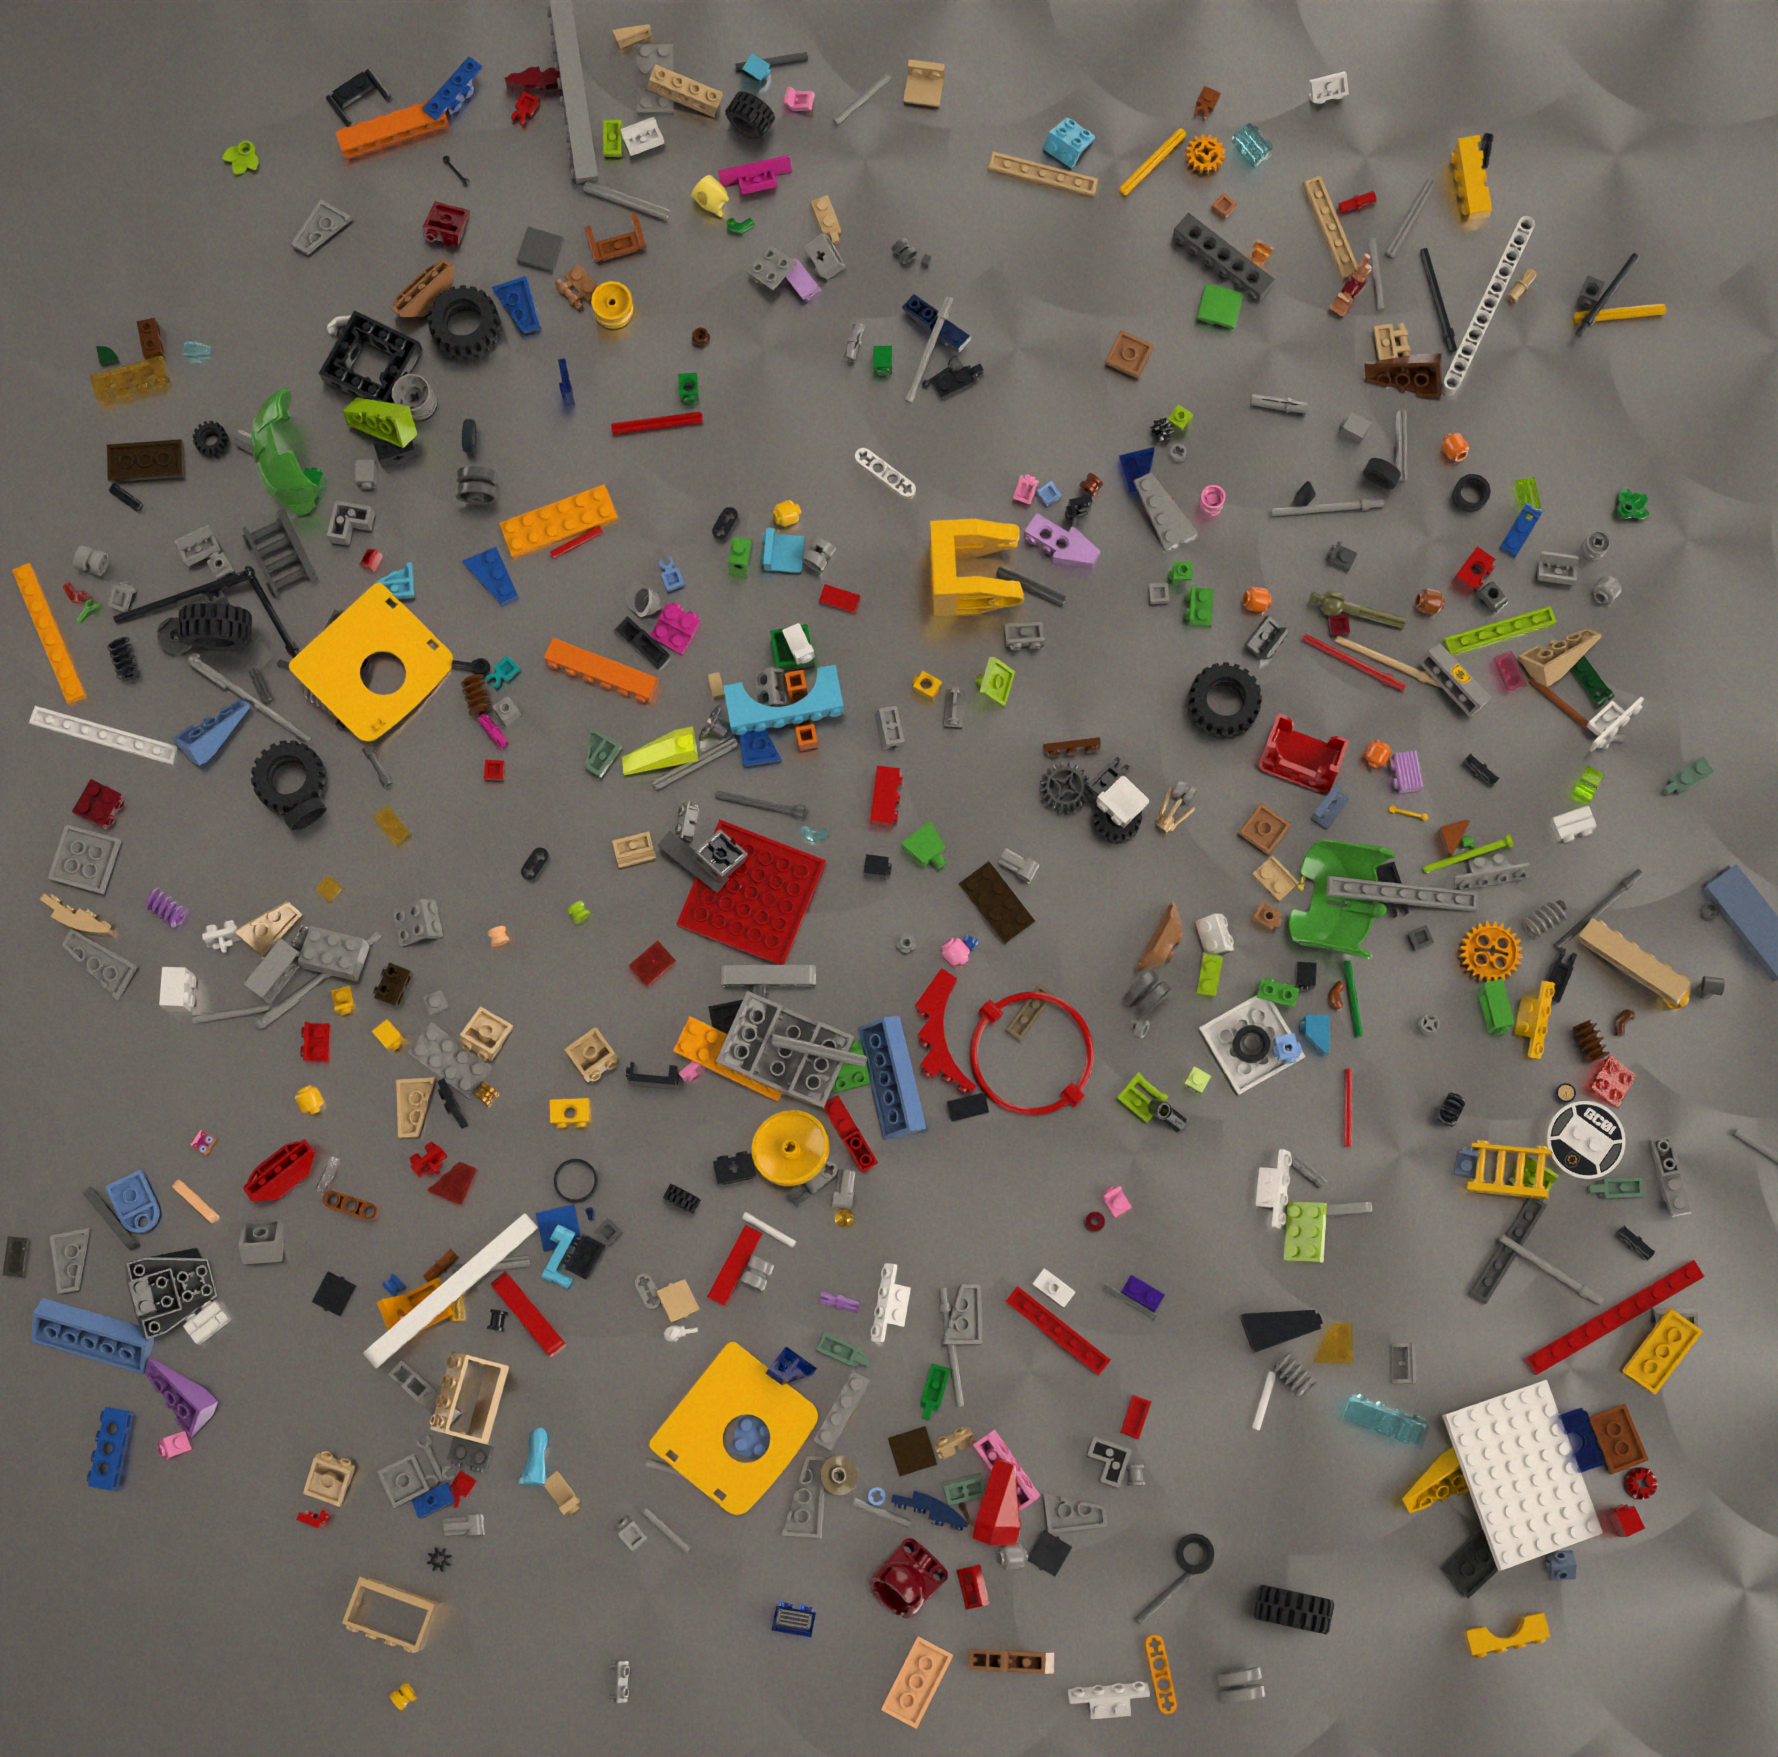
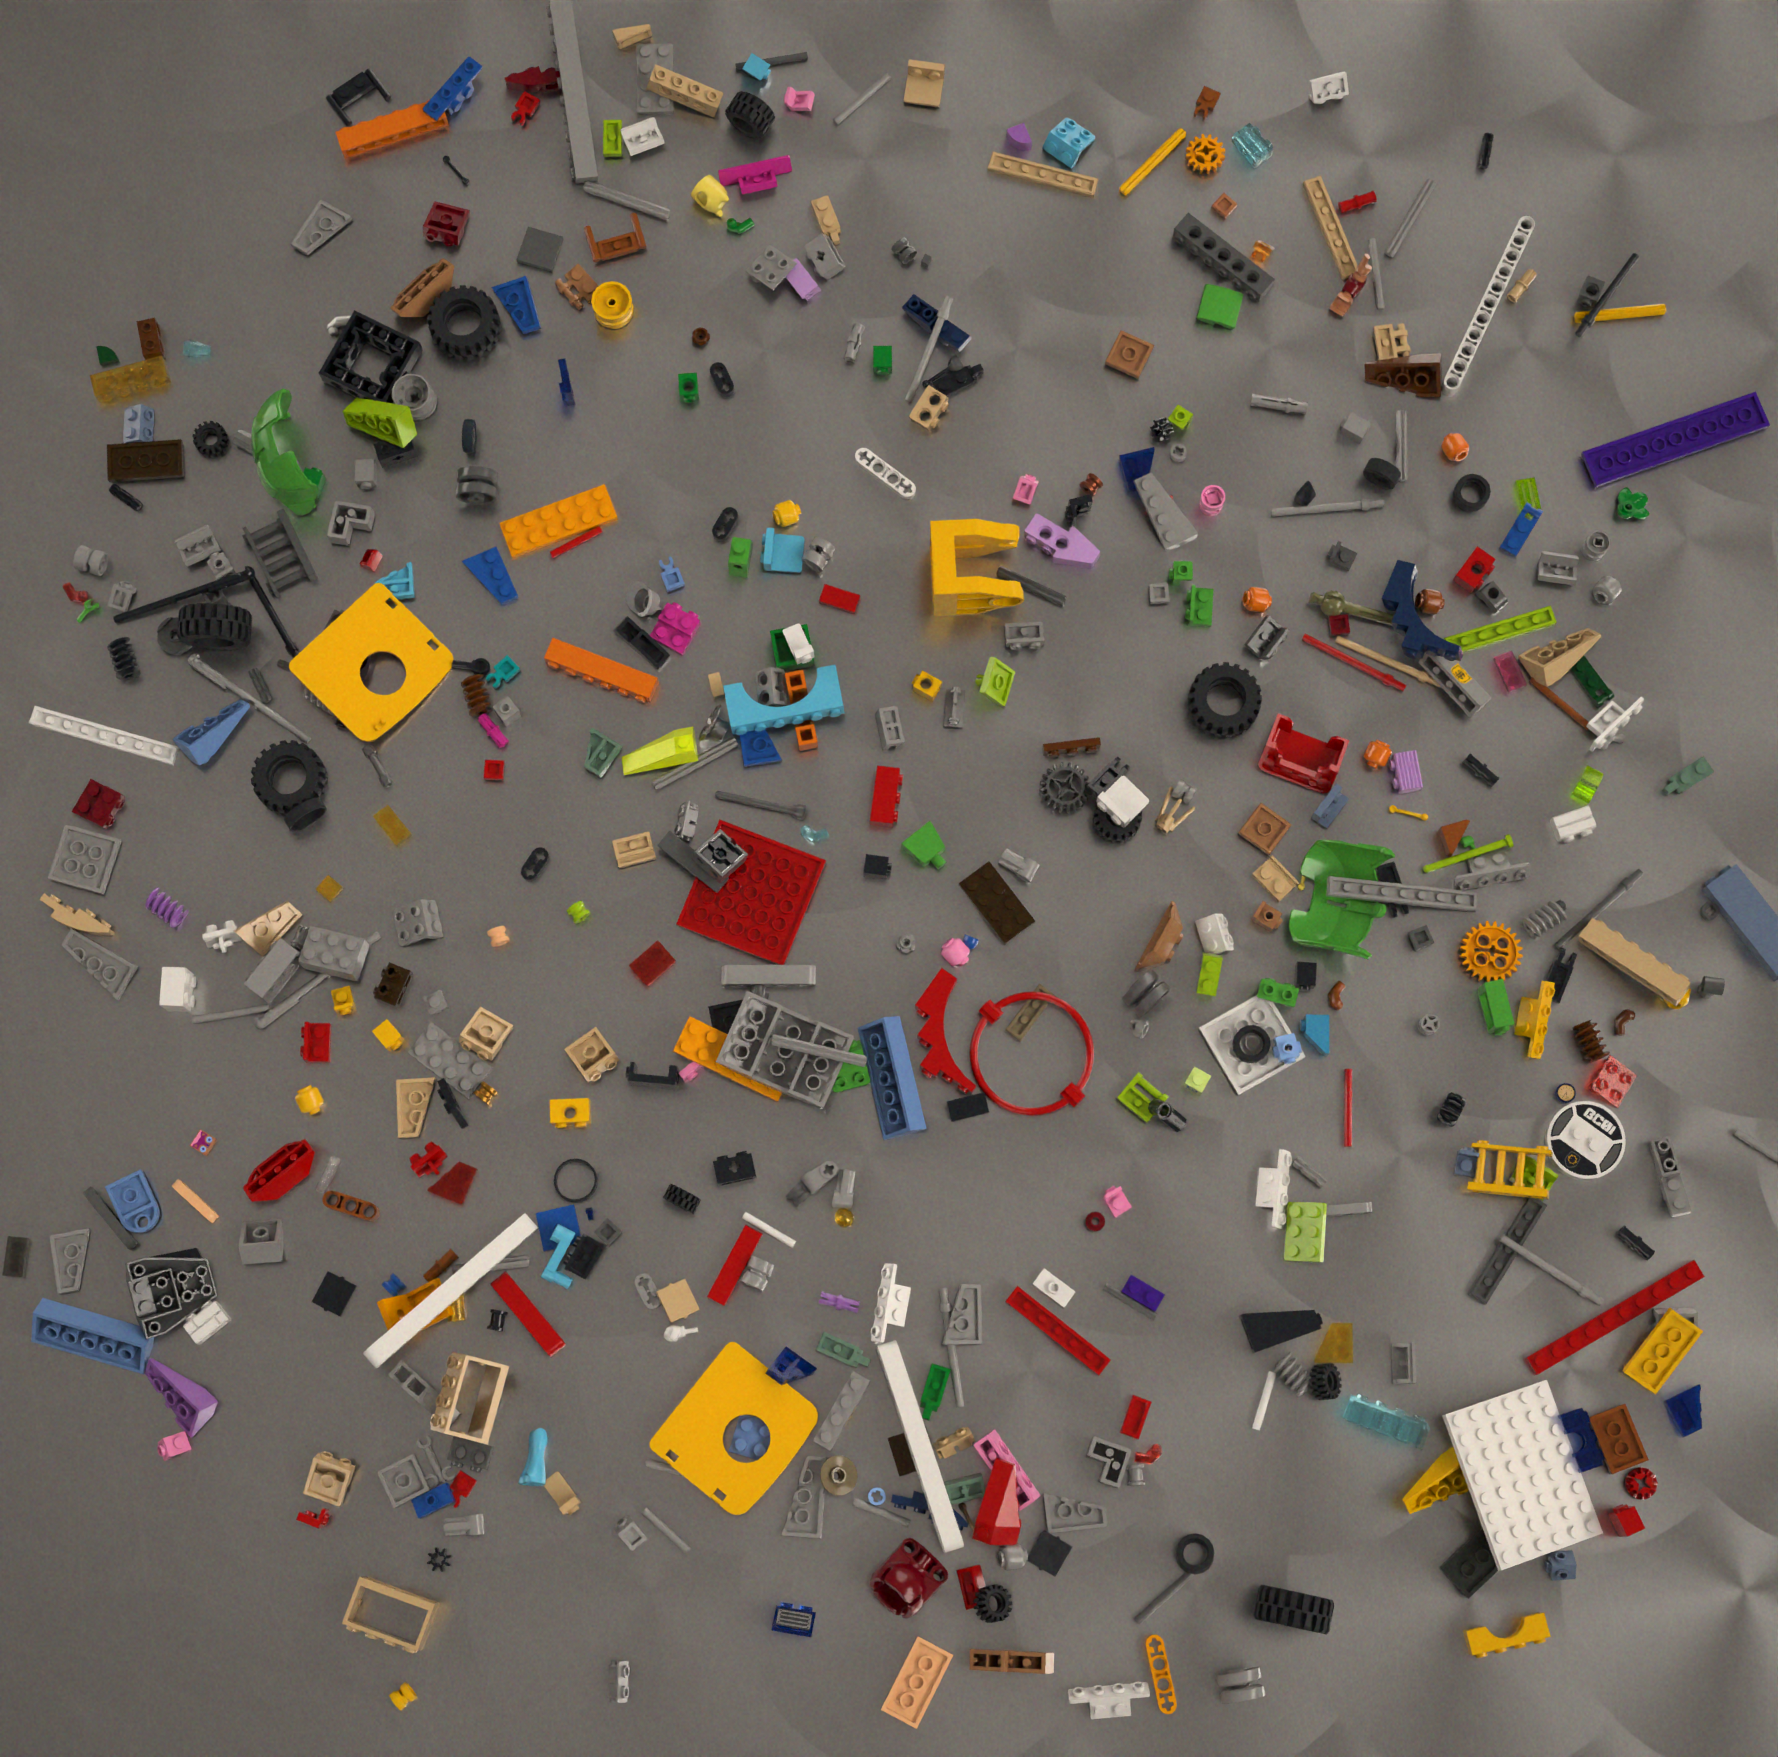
light orange plate [12,563,86,704] -> none
blue brick [87,1407,133,1491] -> none
lime plate [222,141,259,175] -> none
red axle [611,411,703,434] -> none
yellow dish [752,1110,830,1186] -> none
red slope [823,1095,878,1173] -> none
light blue tile [1036,481,1062,508] -> none
green bar [1344,960,1364,1037] -> none
black bar [1420,248,1457,352] -> none
yellow wedge [1451,135,1492,221] -> none
sand green hinge [1587,1177,1644,1199] -> none
none -> sand blue bracket [123,404,154,443]
none -> black beam [710,362,734,397]
none -> white beam [876,1340,964,1553]
none -> tan brick [909,385,949,431]
none -> black tyre [973,1584,1013,1623]
none -> medium lavender brick [1006,123,1032,151]
none -> clear red arm [1135,1444,1163,1464]
none -> black tyre [1309,1363,1342,1400]
none -> dark blue arch [1382,560,1463,661]
none -> dark purple plate [1581,392,1770,488]
none -> clear blue wing [1664,1384,1702,1437]

